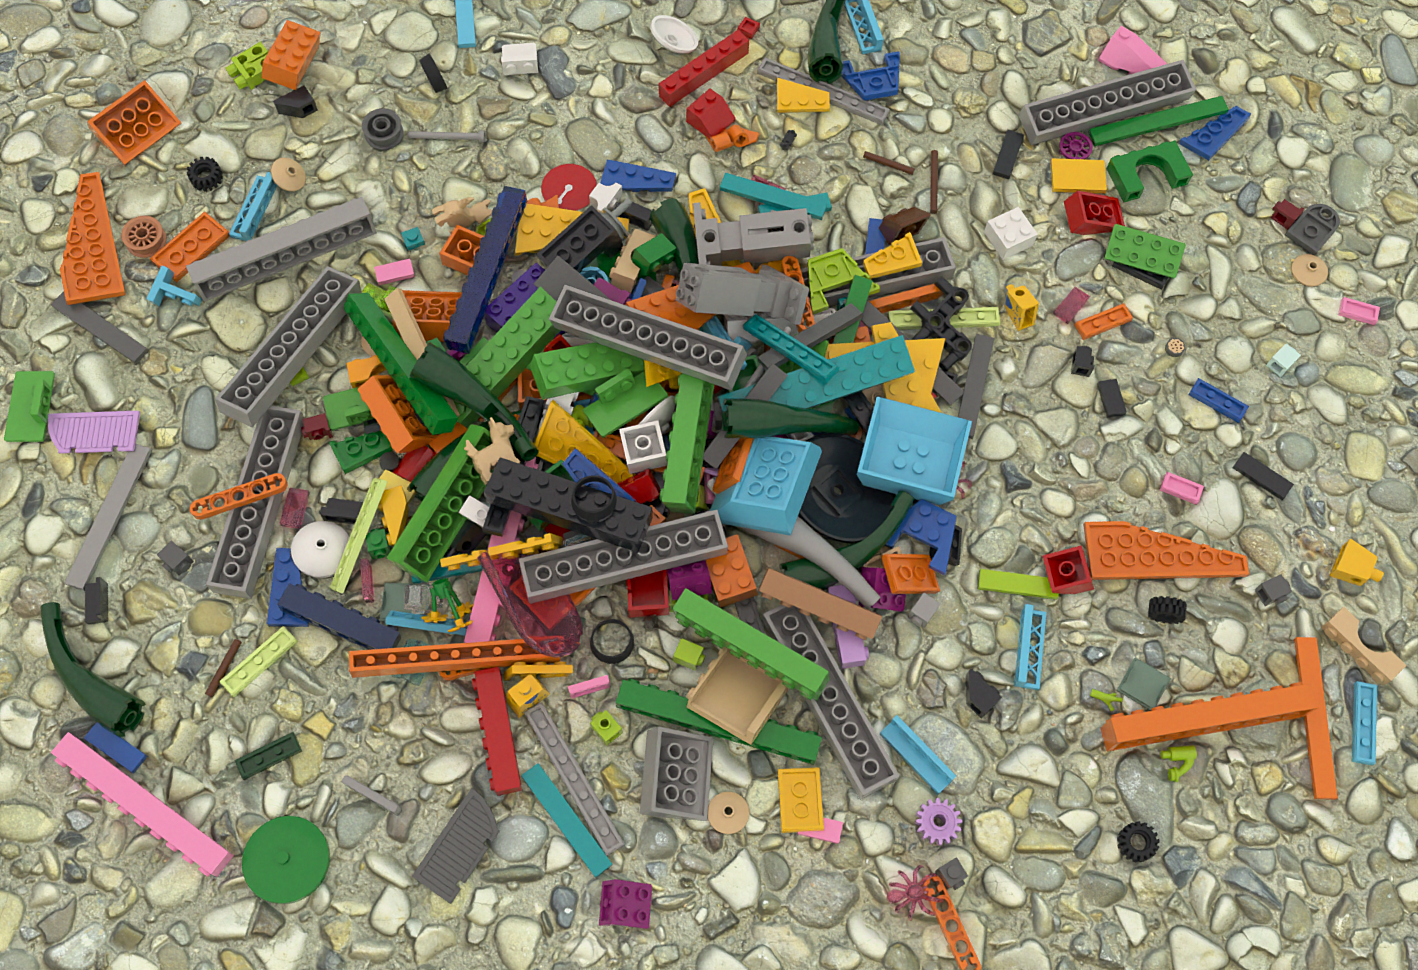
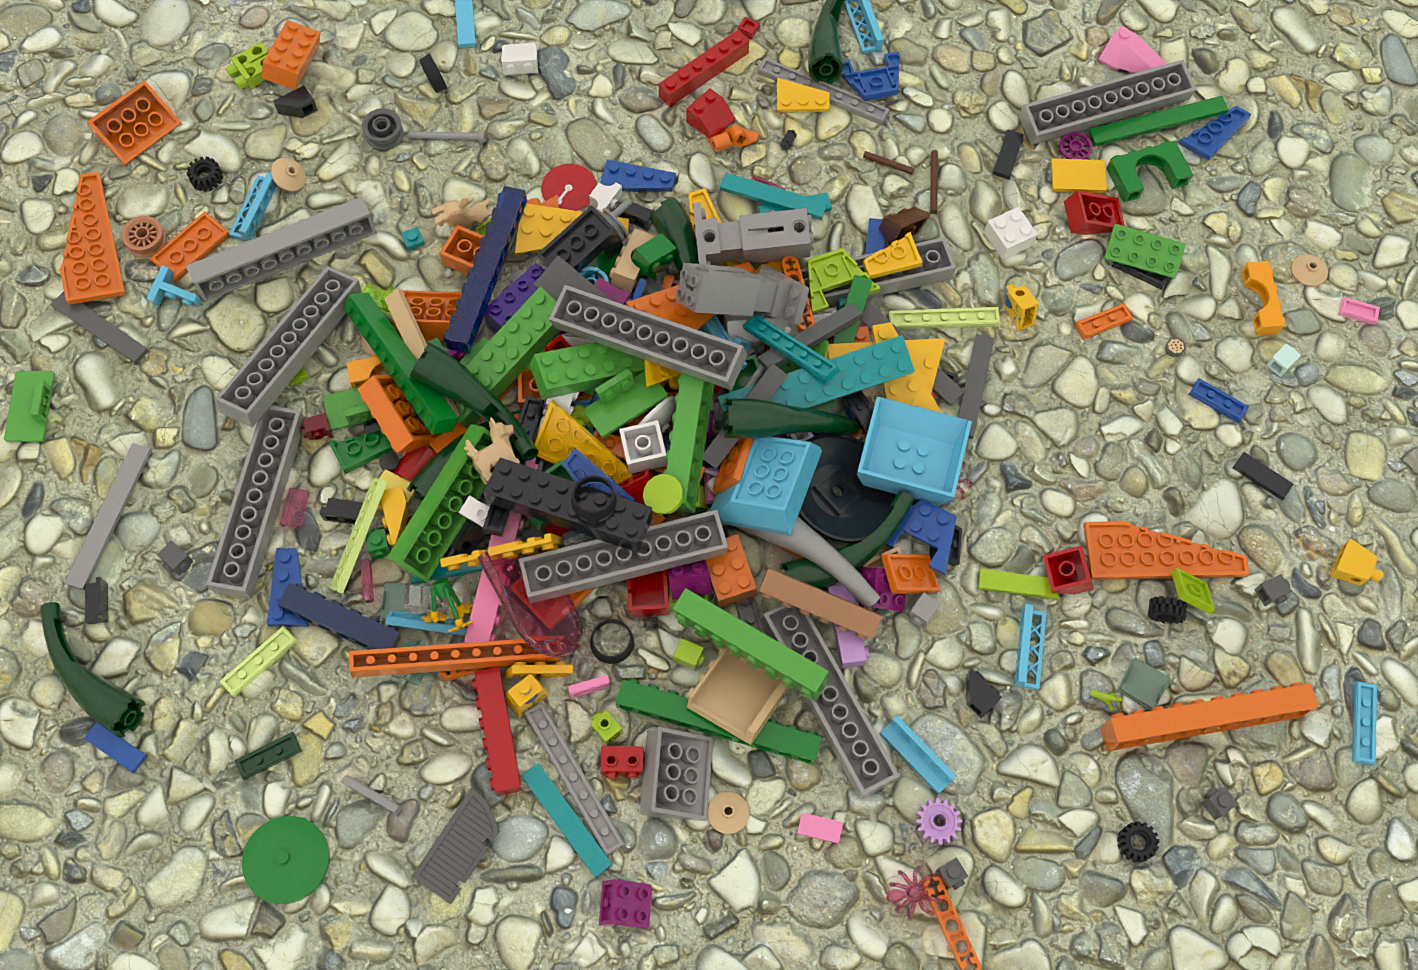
lavender piece [48,411,141,454] -> none
bright pink brick [51,732,234,877] -> none
orange beam [189,473,288,520] -> none
reddish brown bar [205,639,242,697] -> none
white dish [291,521,349,578] -> none
bright pink tile [374,259,415,285] -> none
white dish [650,15,698,54] -> none
yellow tile [777,768,824,833] -> none
orange beam [869,284,944,314] -> none
black pin [910,276,972,371] -> none
clear pink tile [1053,286,1090,324] -> none
black brick [1071,346,1094,377] -> none
black tile [1097,379,1127,418] -> none
bright pink tile [1160,472,1204,505] -> none
lime plant [1160,745,1197,782] -> none
dark red brick [1270,199,1304,230] -> none
dark grey tile [1285,204,1340,255] -> none
orange tile [1294,637,1338,800] -> none
tan arch [1321,607,1407,686] -> none
none -> red brick [601,746,644,779]
none -> lime tile [643,474,684,515]
none -> lime tile [1171,568,1215,615]
none -> dark grey brick [1201,786,1239,820]
none -> light orange arch [1241,261,1285,336]

